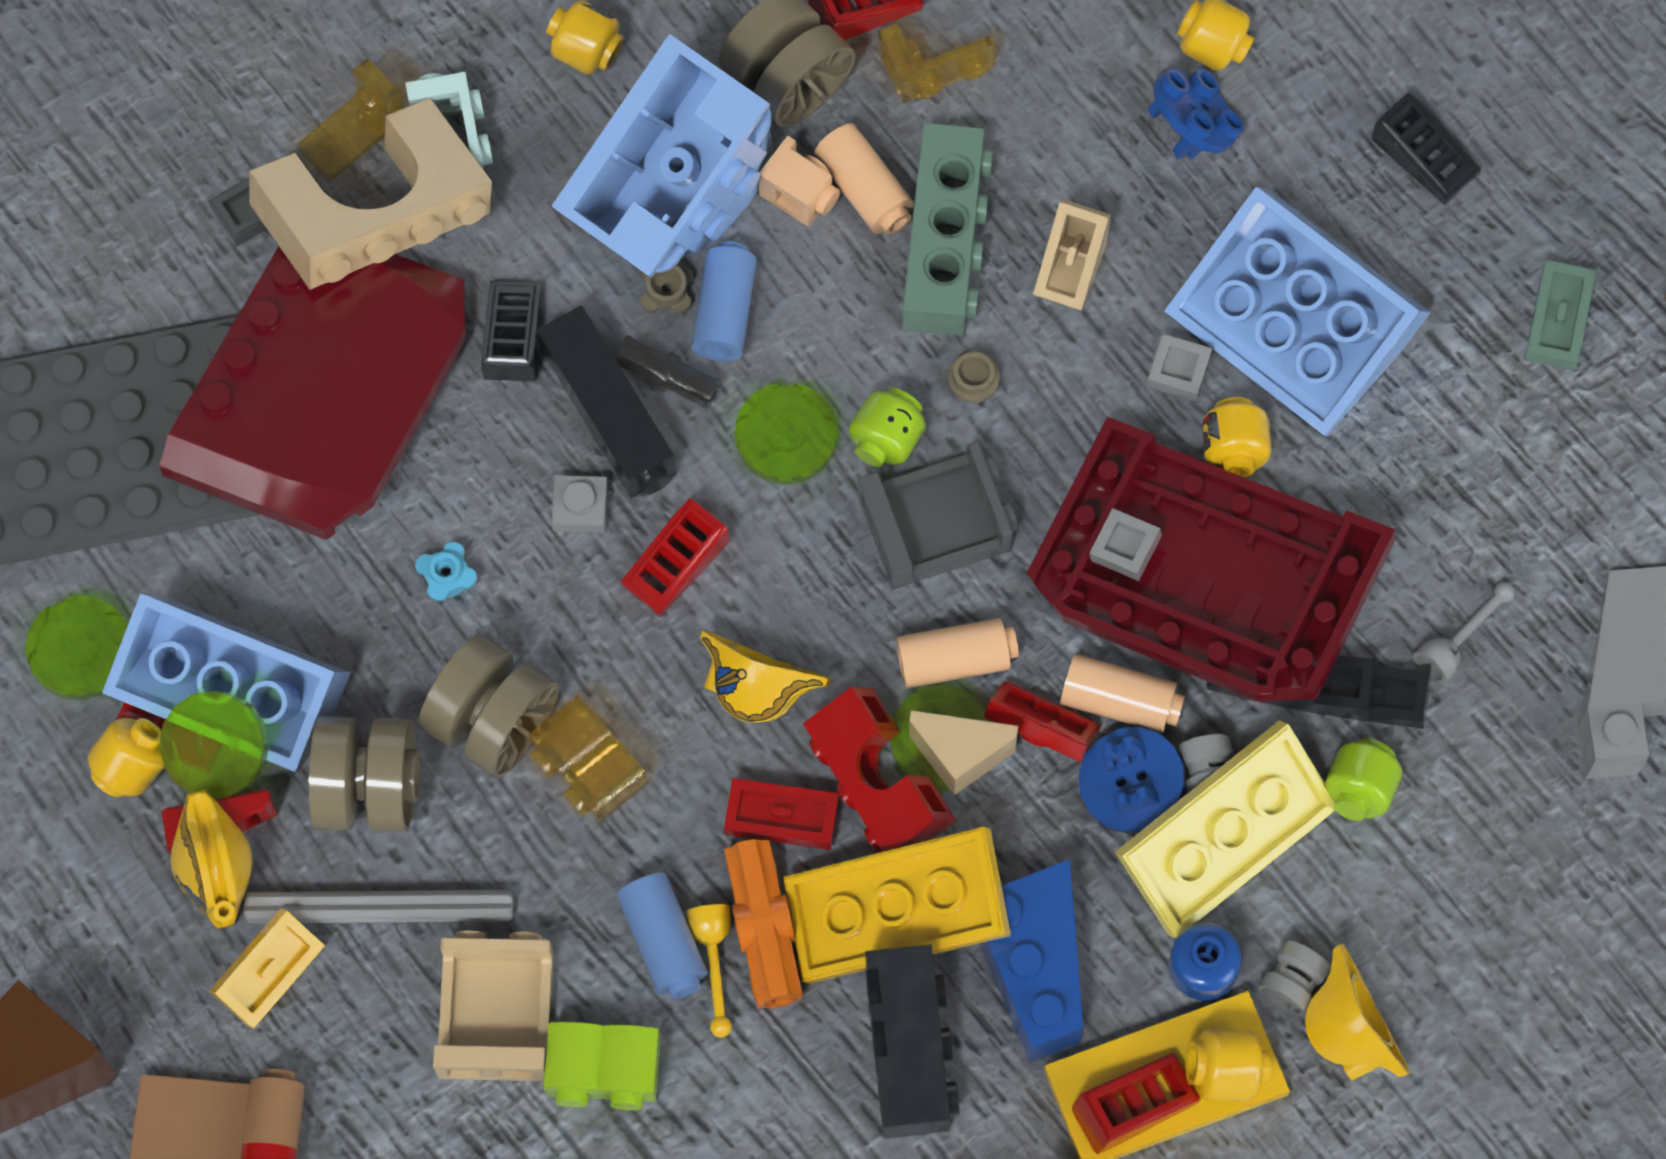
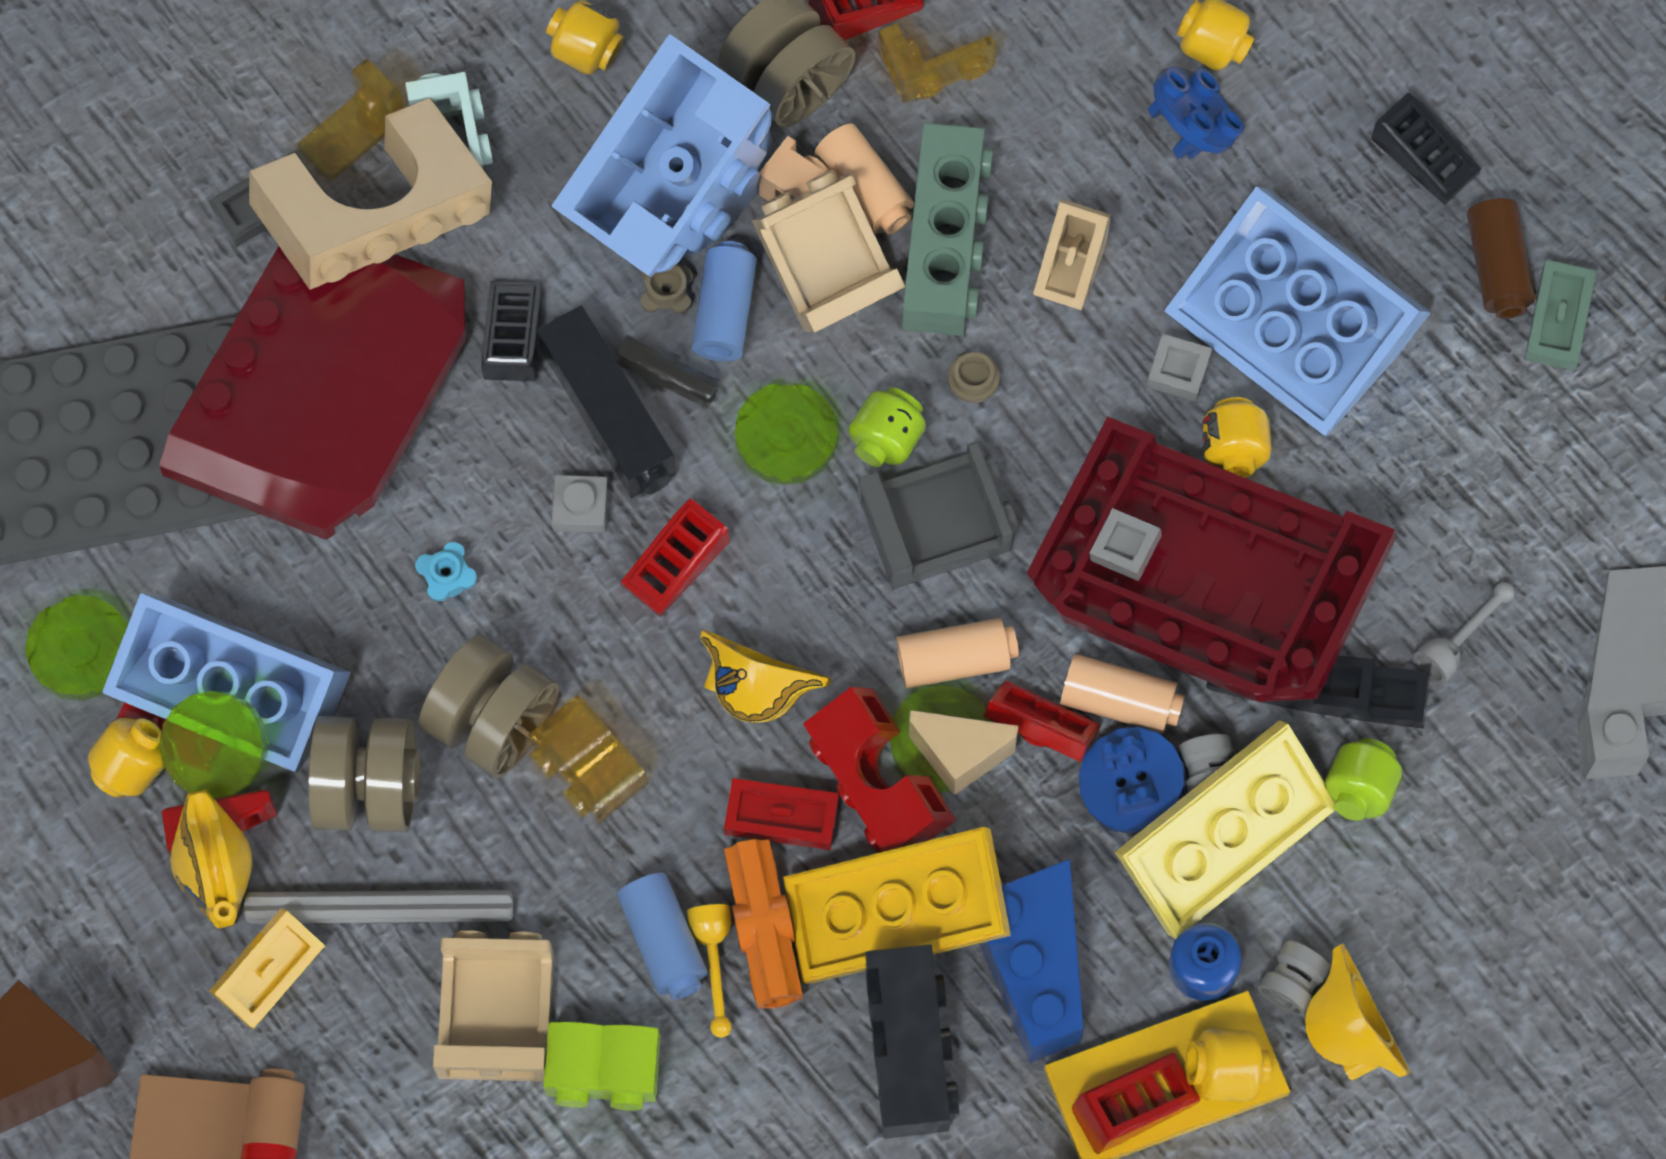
none -> tan panel [751,170,905,333]
none -> reddish brown brick [1467,198,1535,319]

